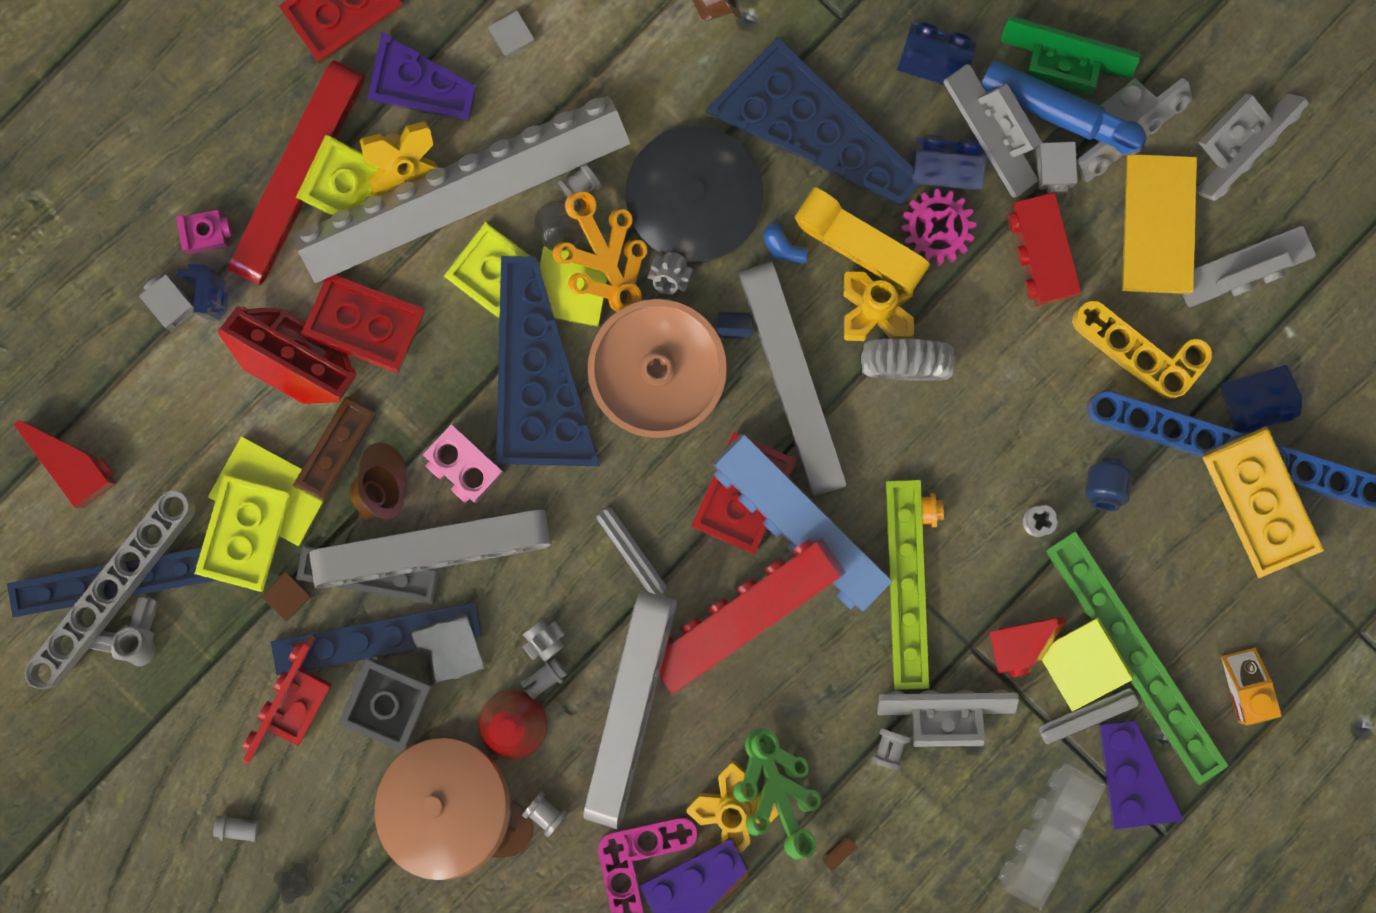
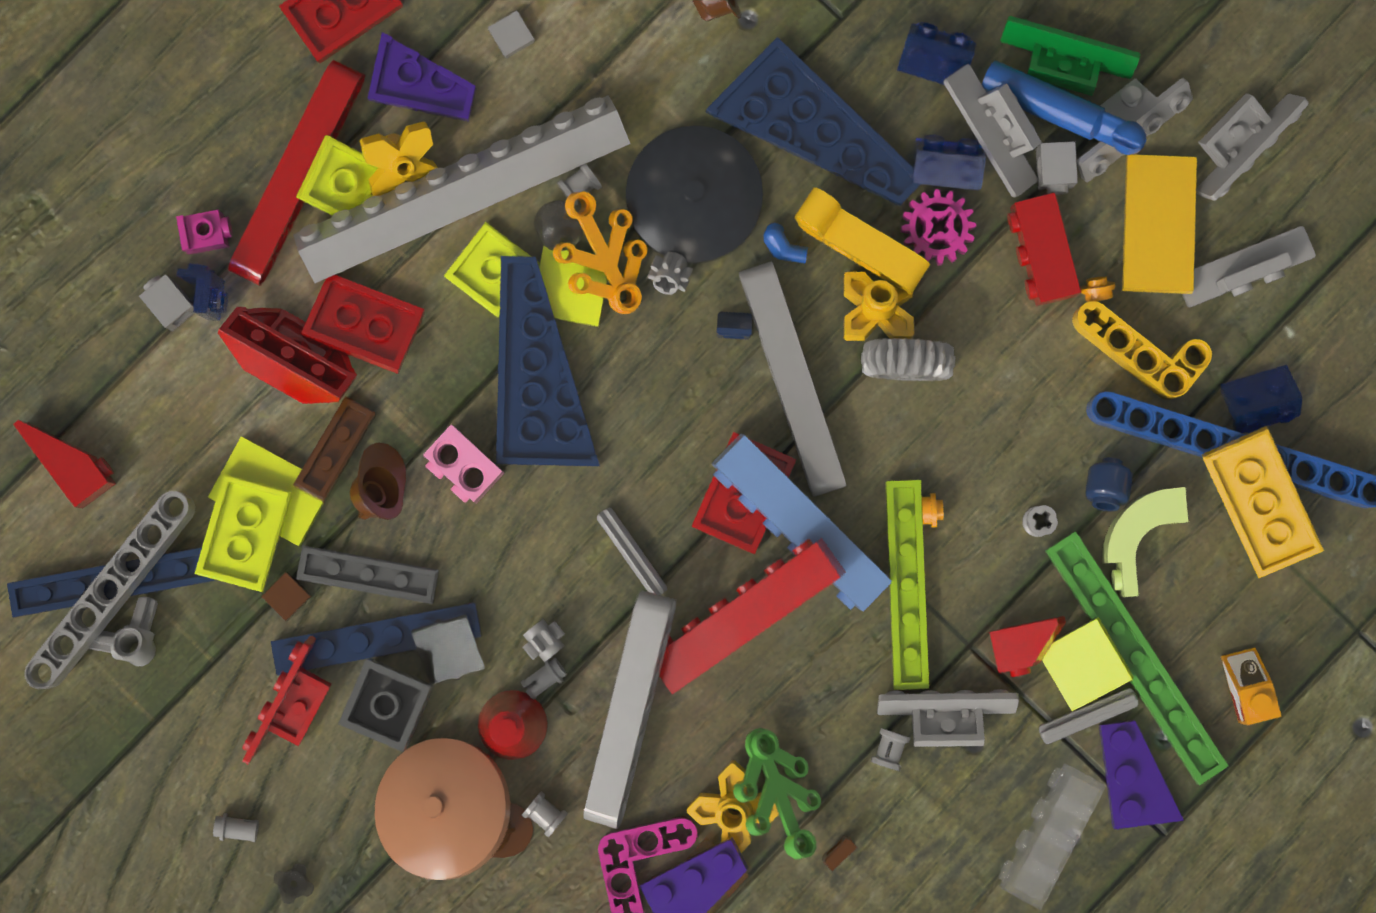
light grey beam [309,510,552,588] -> none
nougat dish [588,299,727,438] -> none
none -> light orange plate [1080,276,1115,302]
none -> yellowish green arch [1102,487,1188,597]

